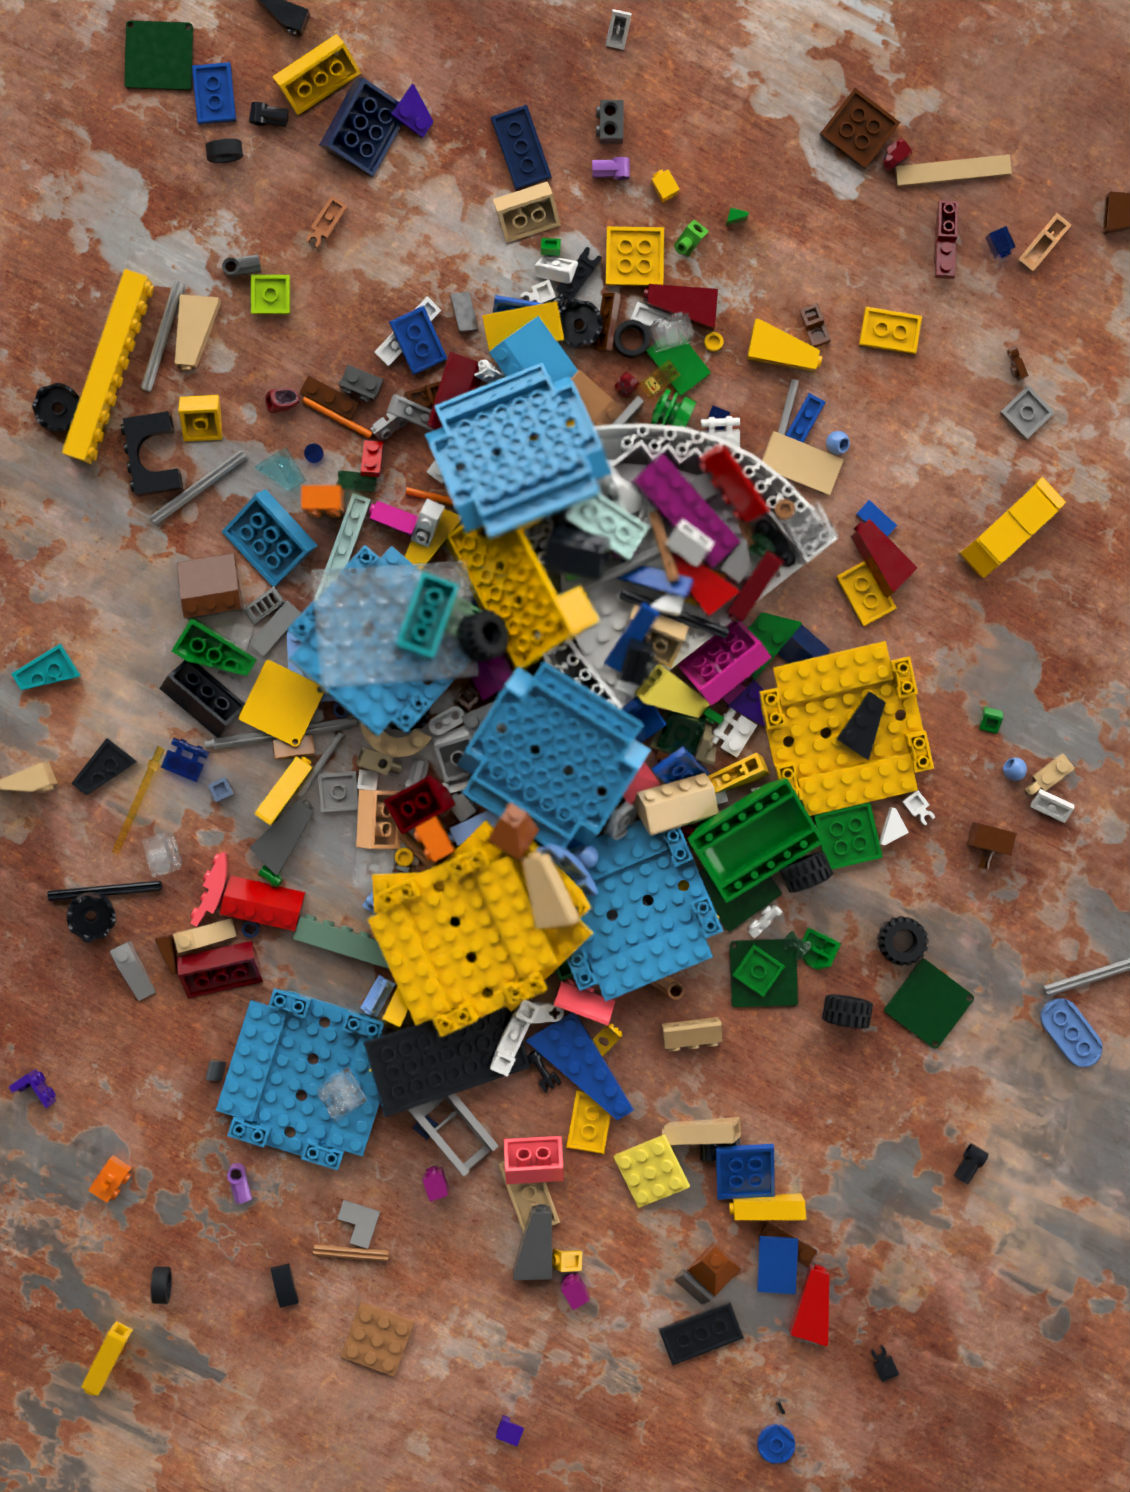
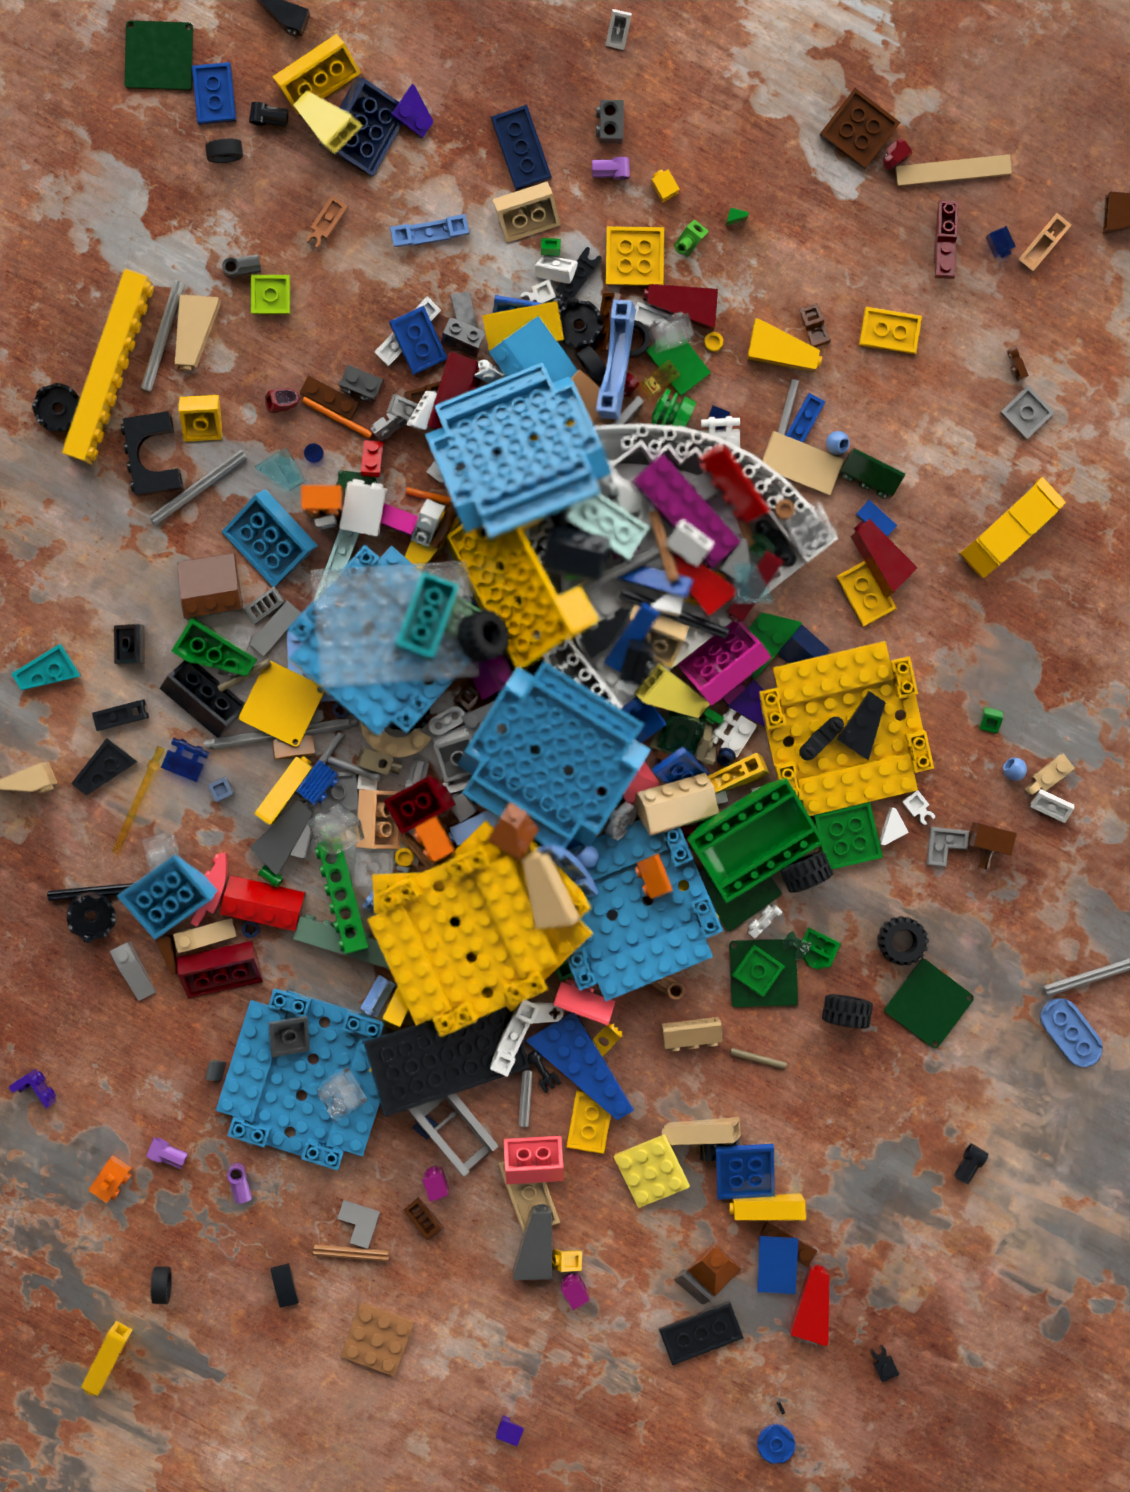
none -> black plate [92,699,150,731]
none -> black slope [114,624,145,664]
none -> dark azure slope [117,854,217,940]
none -> medium lavender piece [146,1137,188,1169]
none -> dark tan bar [218,659,271,692]
none -> dark grey slope [268,1016,310,1057]
none -> light grey slope [290,820,315,858]
none -> light yellow slope [293,91,362,153]
none -> blue brick [296,760,339,805]
none -> clear brick [308,803,364,856]
none -> white tile [314,515,338,530]
none -> green brick [315,836,369,956]
none -> light grey bar [328,756,381,781]
none -> white panel [339,479,387,536]
none -> medium blue slope [390,214,469,247]
none -> reddish brown slope [404,1197,444,1240]
none -> white slope [407,391,437,430]
none -> reddish brown pin [429,498,458,550]
none -> dark grey bracket [441,317,485,357]
none -> light grey axle [518,1070,532,1127]
none -> black tyre [576,345,606,383]
none -> black slope [579,607,630,659]
none -> medium blue arch [596,300,636,419]
none -> orange slope [635,854,673,899]
none -> dark blue bush [717,748,736,767]
none -> dark tan bar [729,1047,787,1070]
none -> clear light blue wing [734,562,773,603]
none -> black piece [799,716,844,761]
none -> dark green slope [839,448,906,499]
none -> light grey tile [926,827,969,867]

